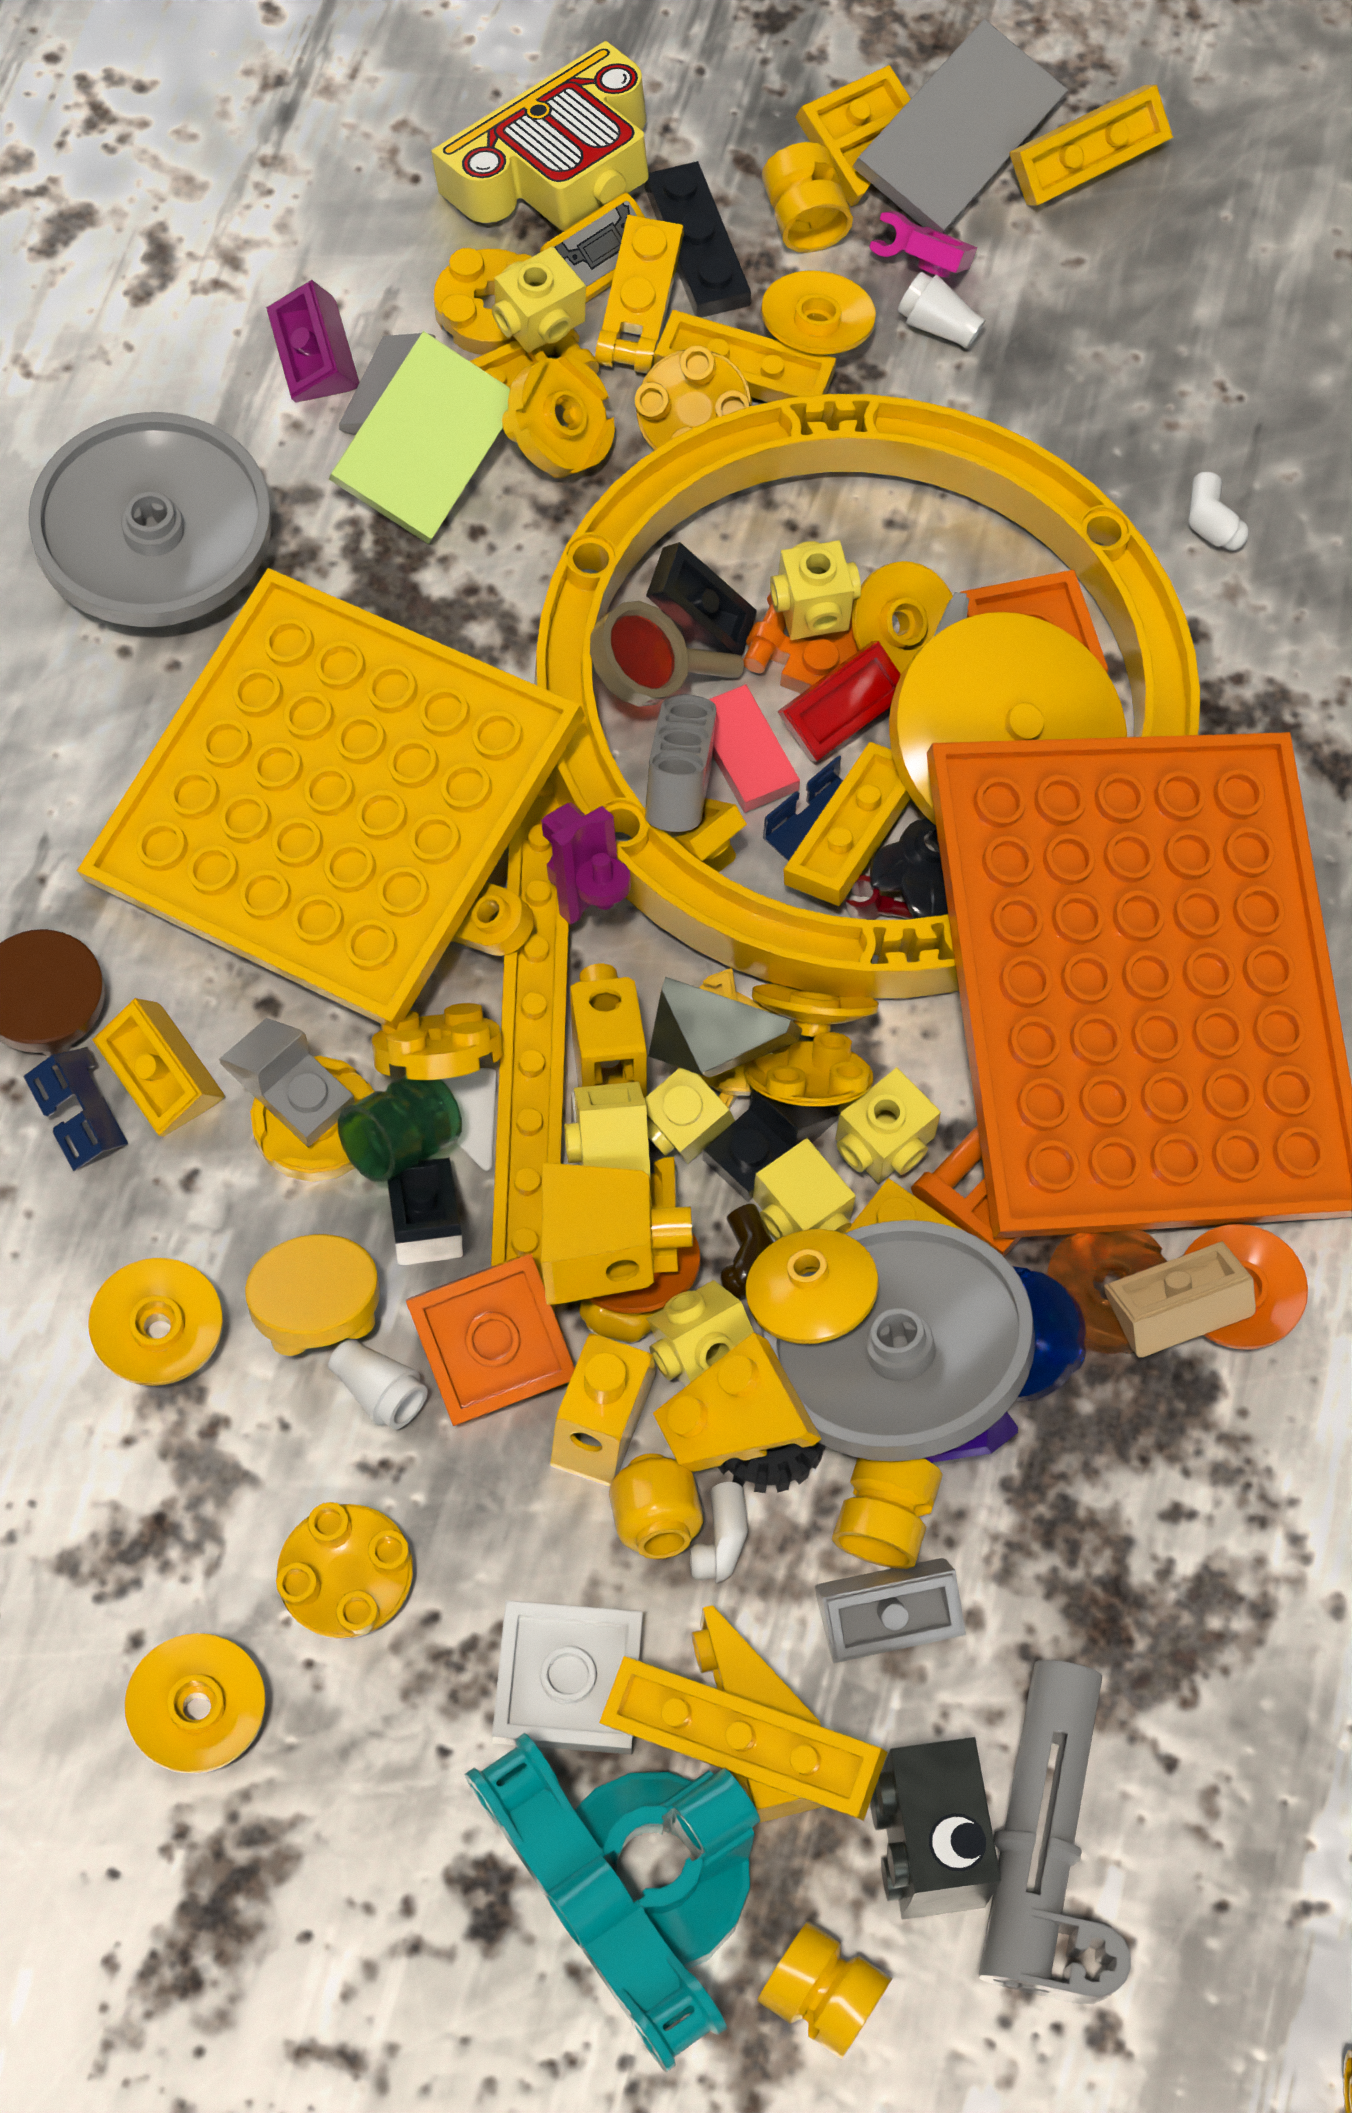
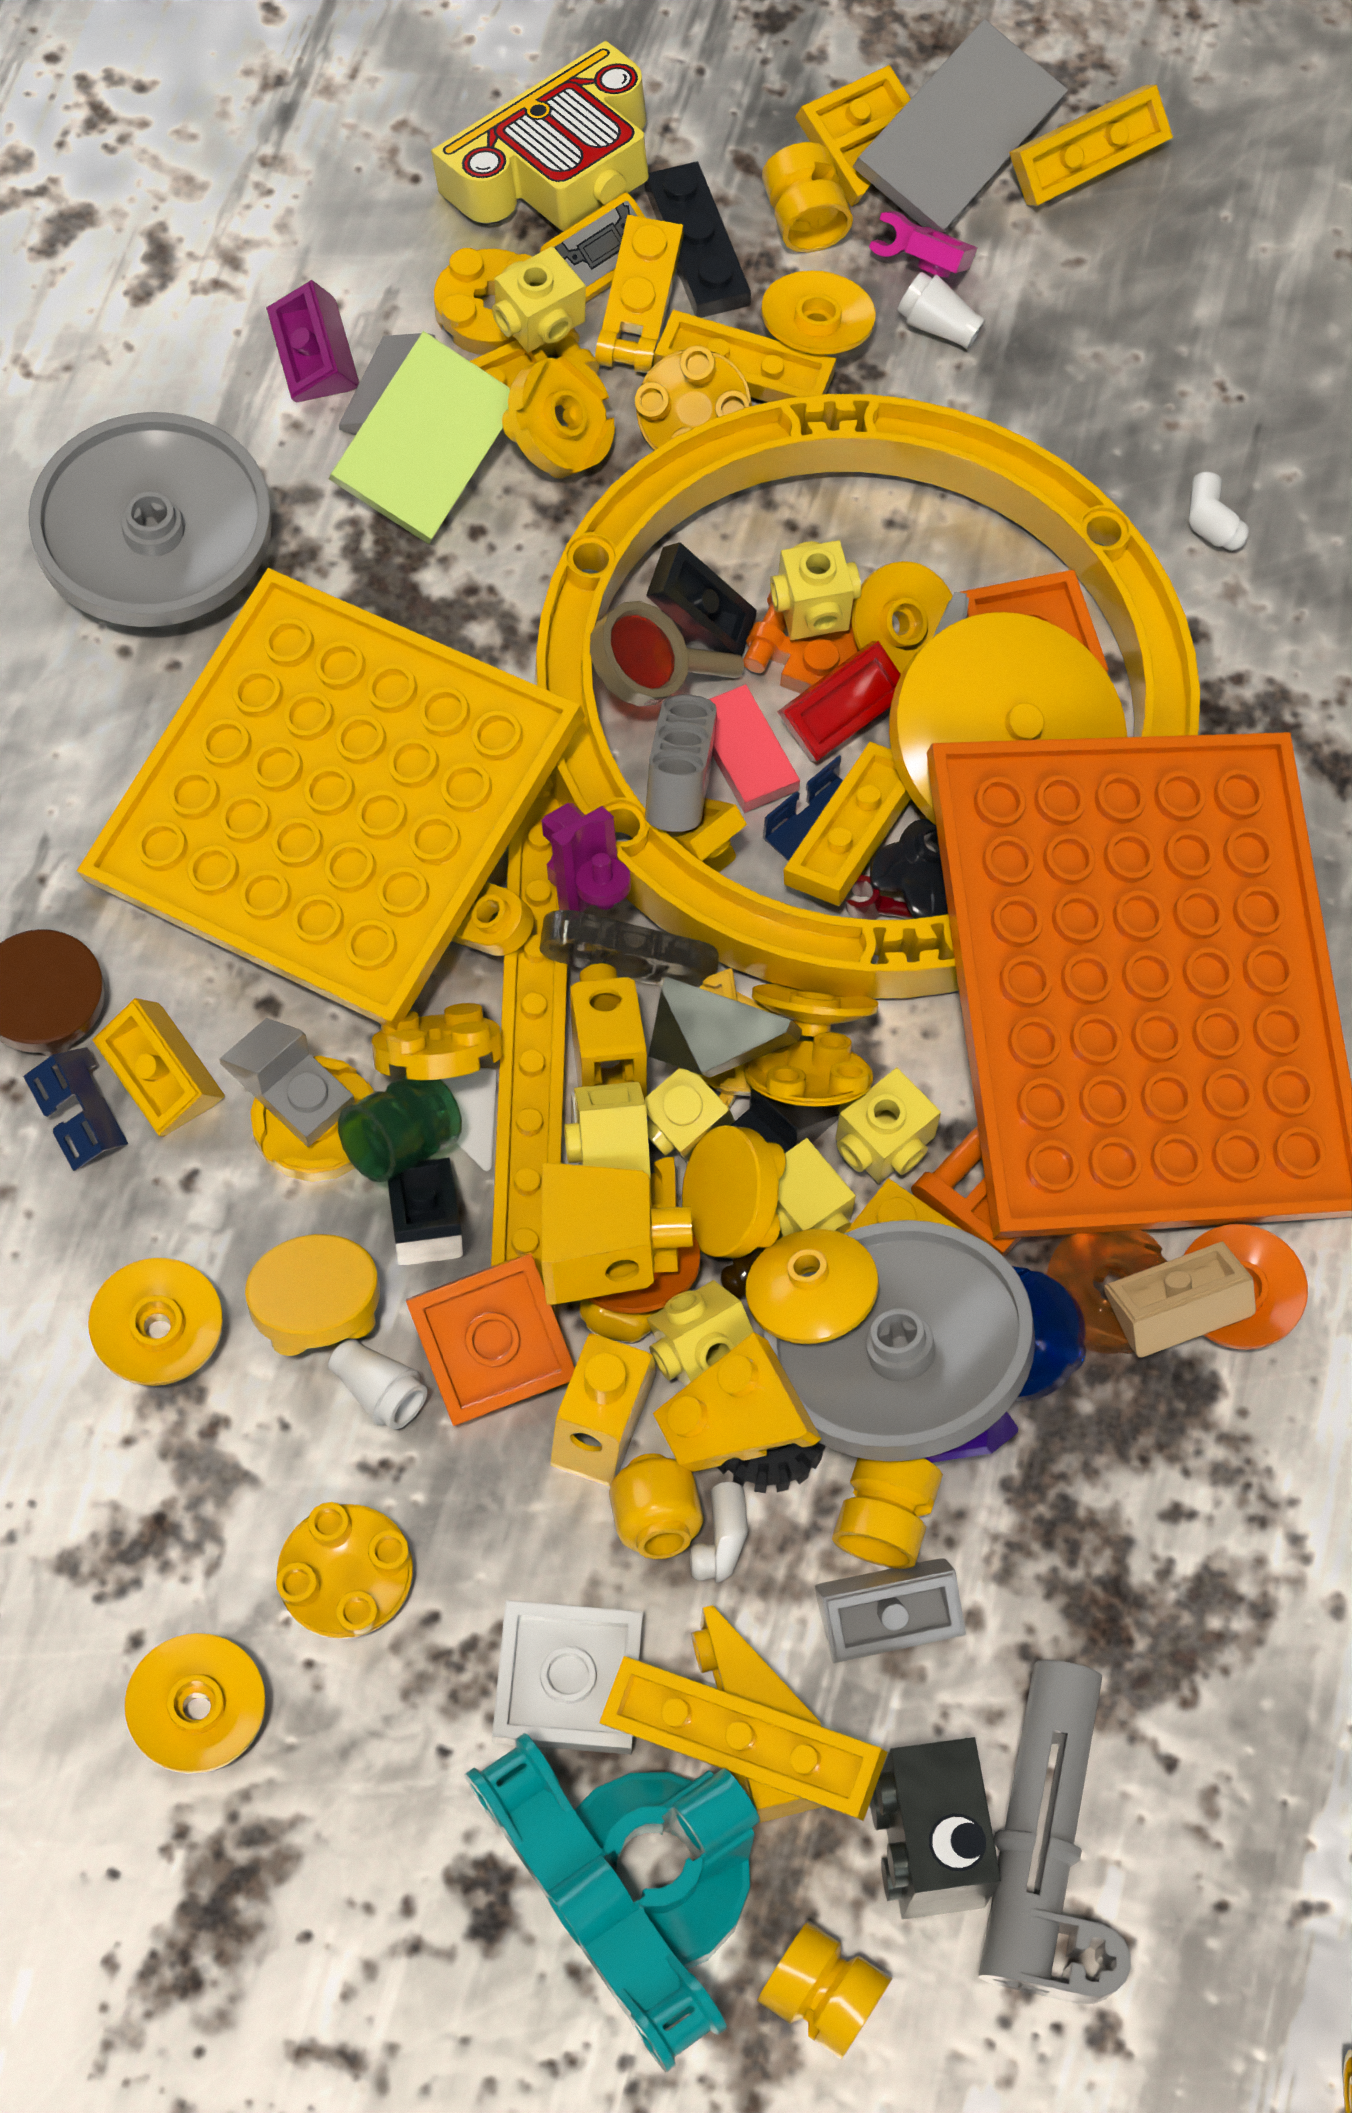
none -> clear smoke beam [539,910,719,988]
none -> yellow tile [682,1125,786,1258]

